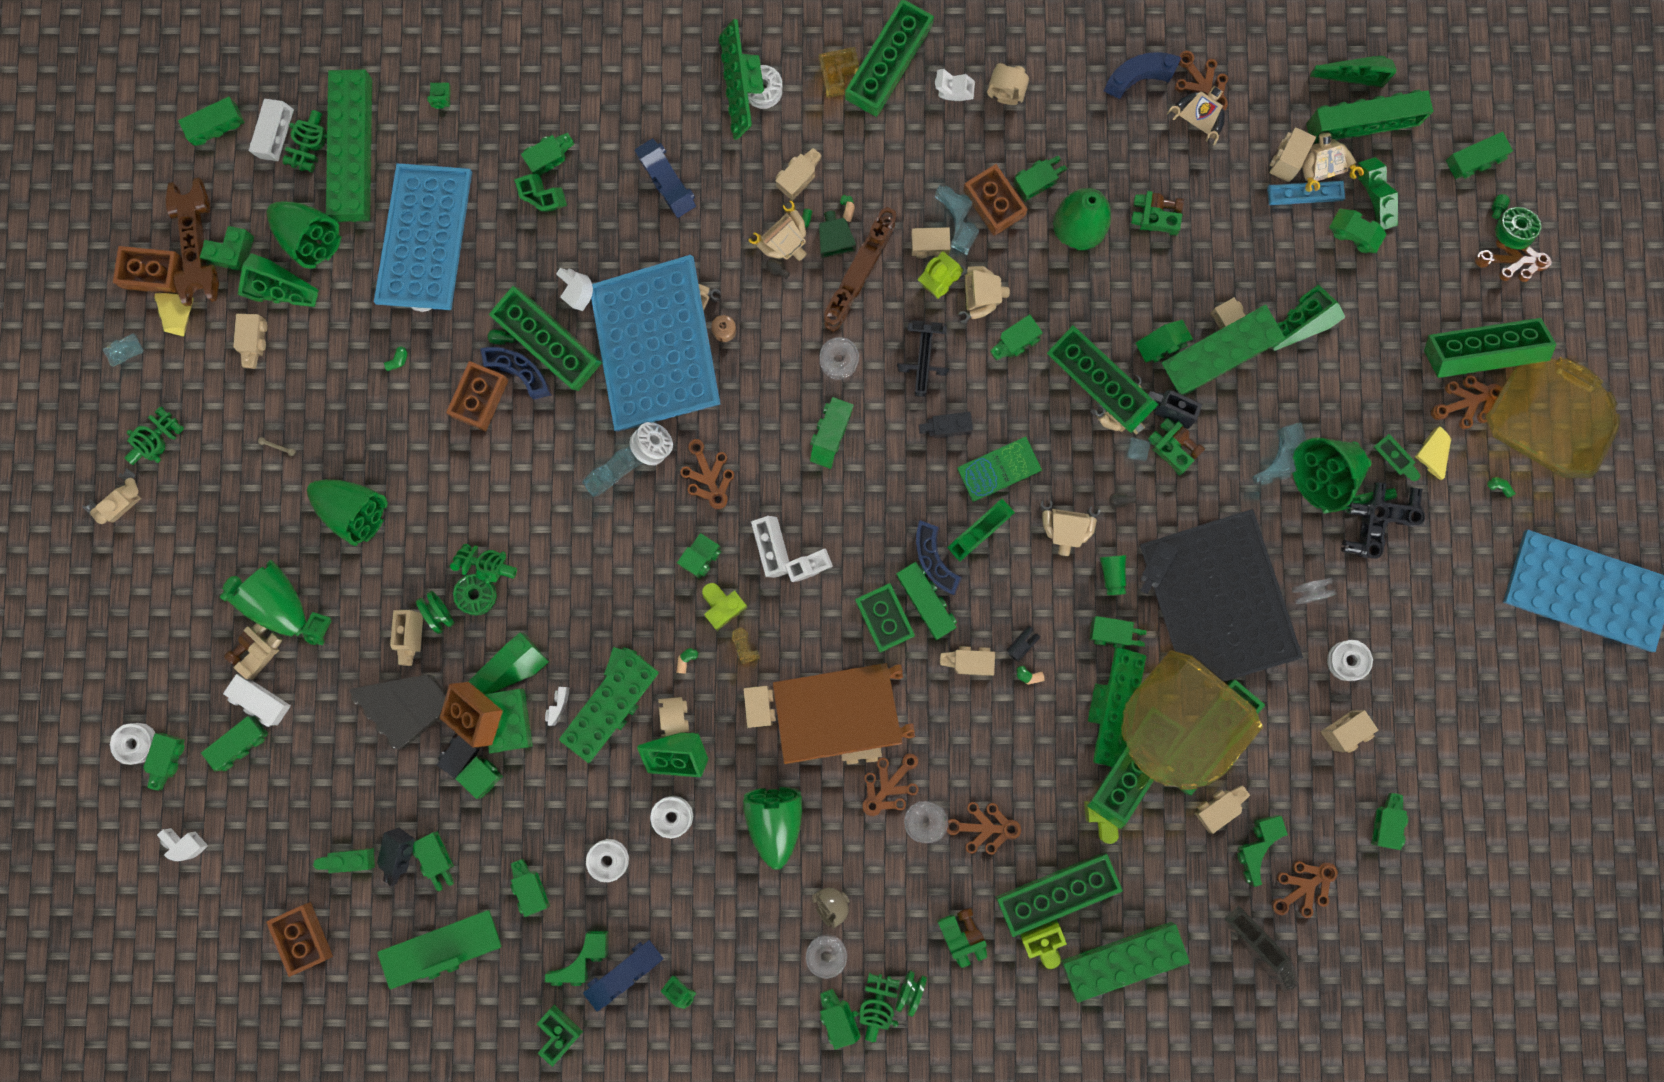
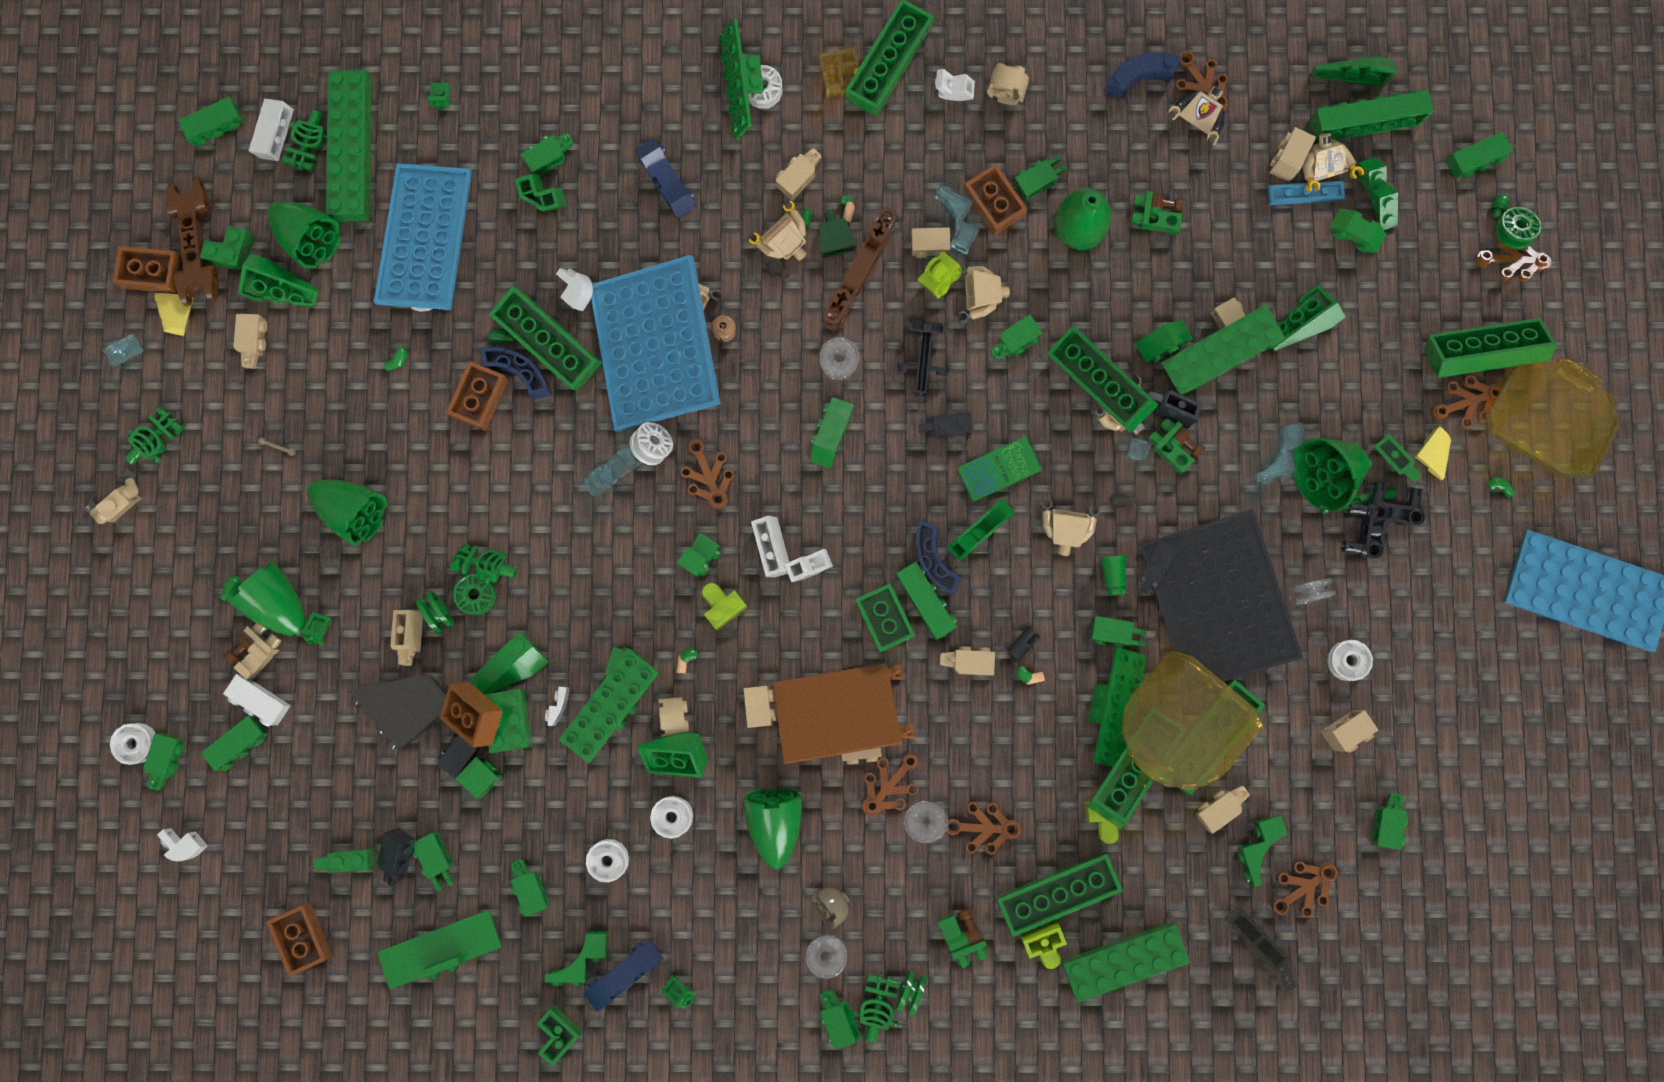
clear yellow leg [732,628,761,665] -> none

